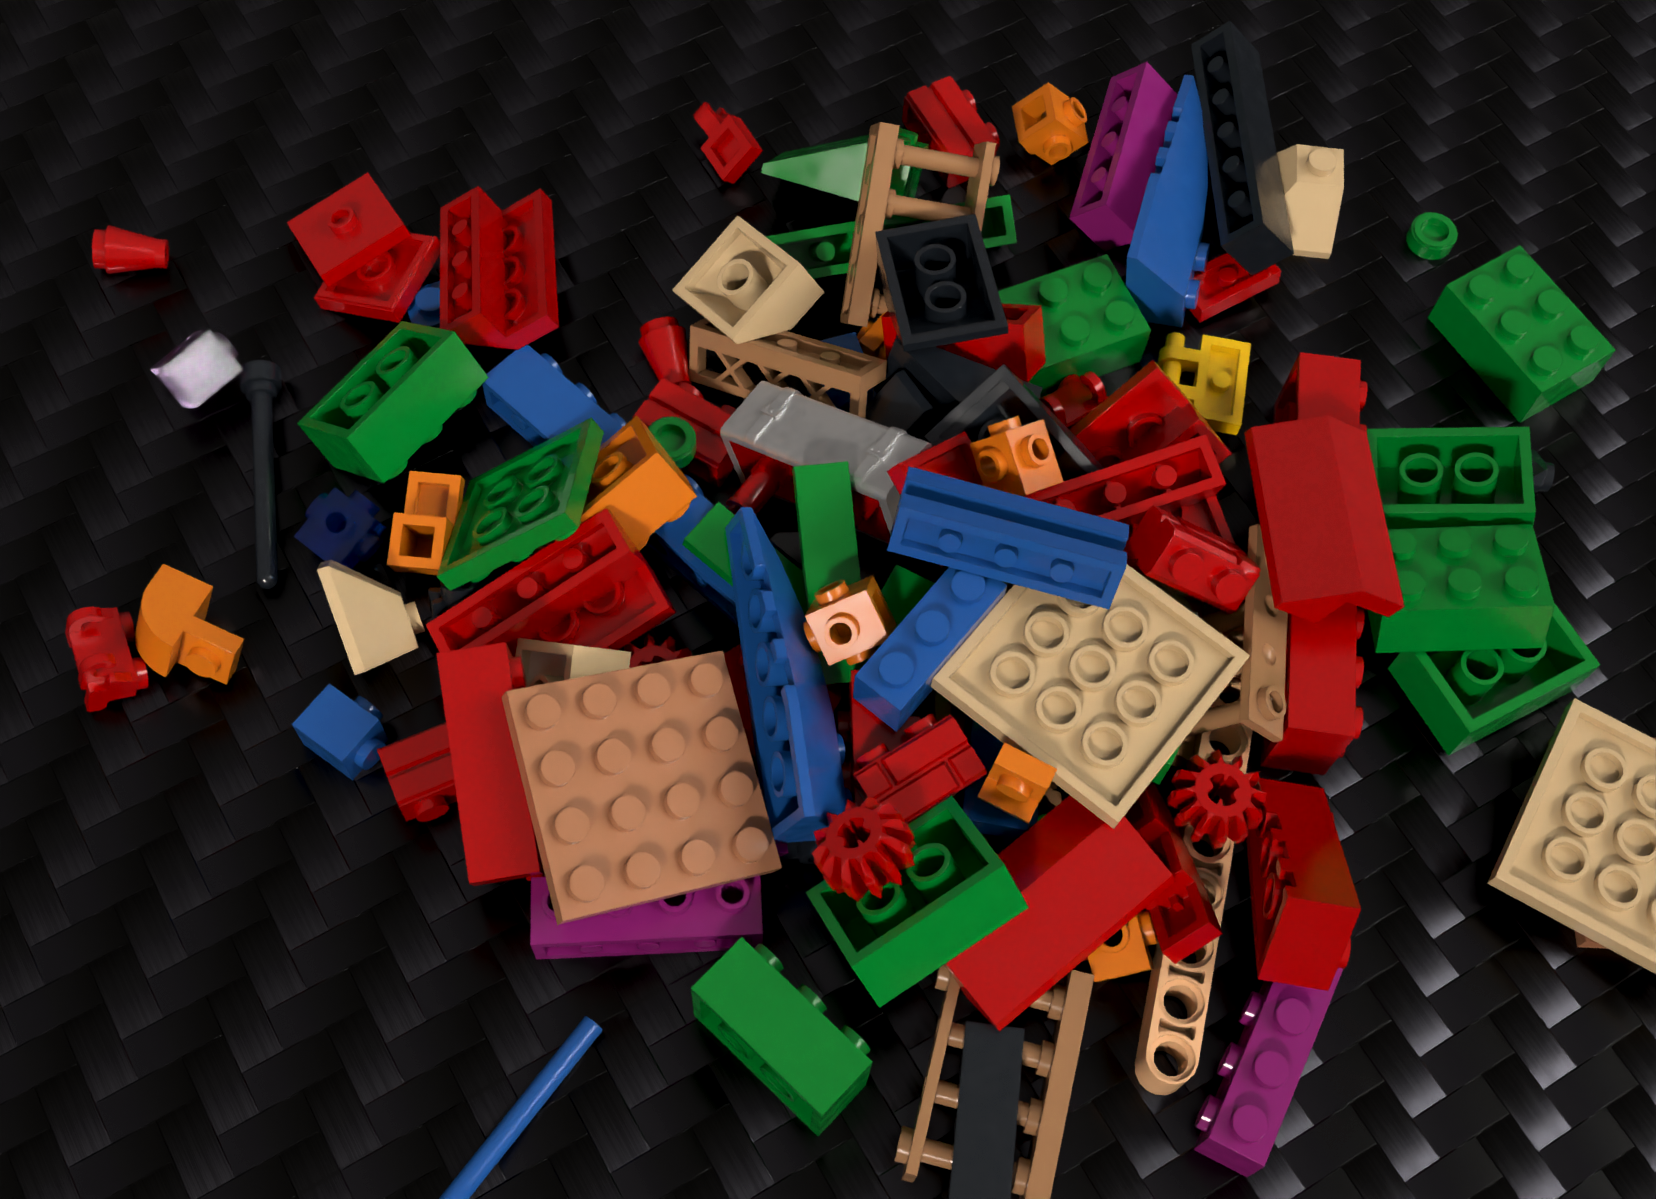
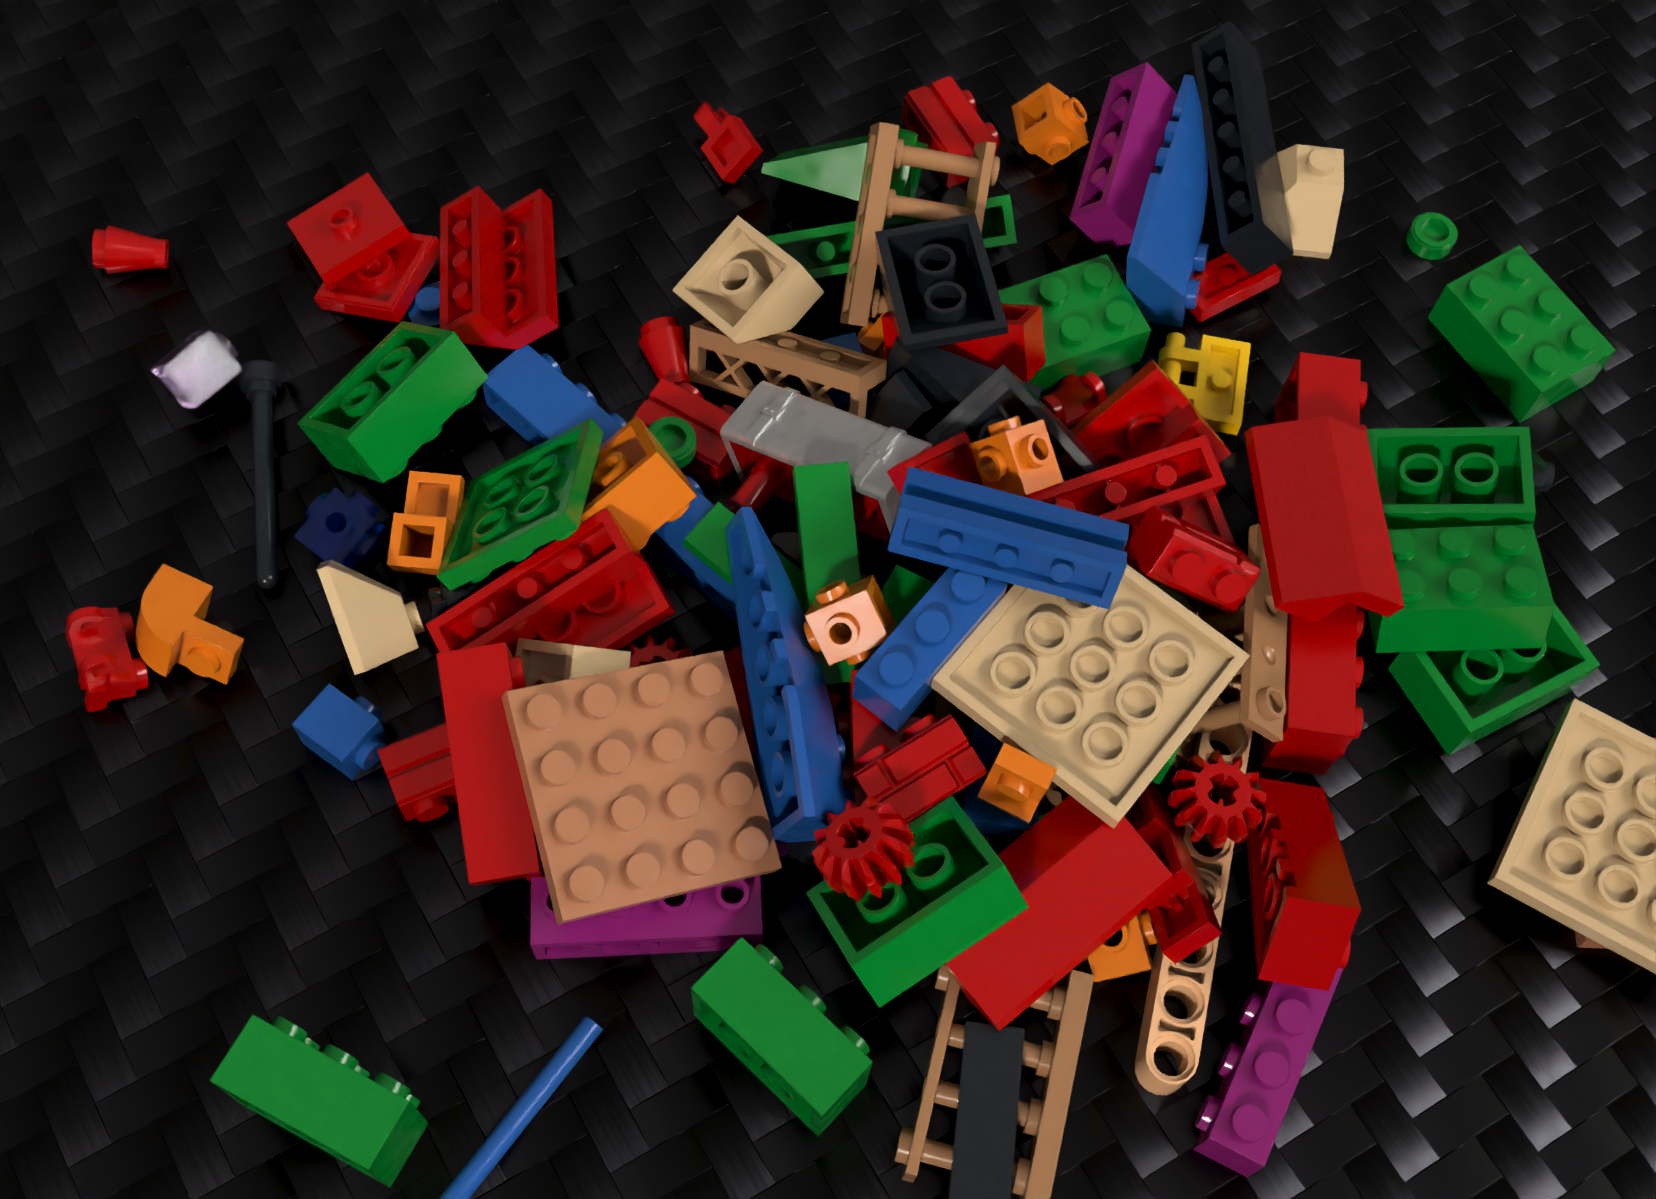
none -> green brick [210,1015,429,1188]

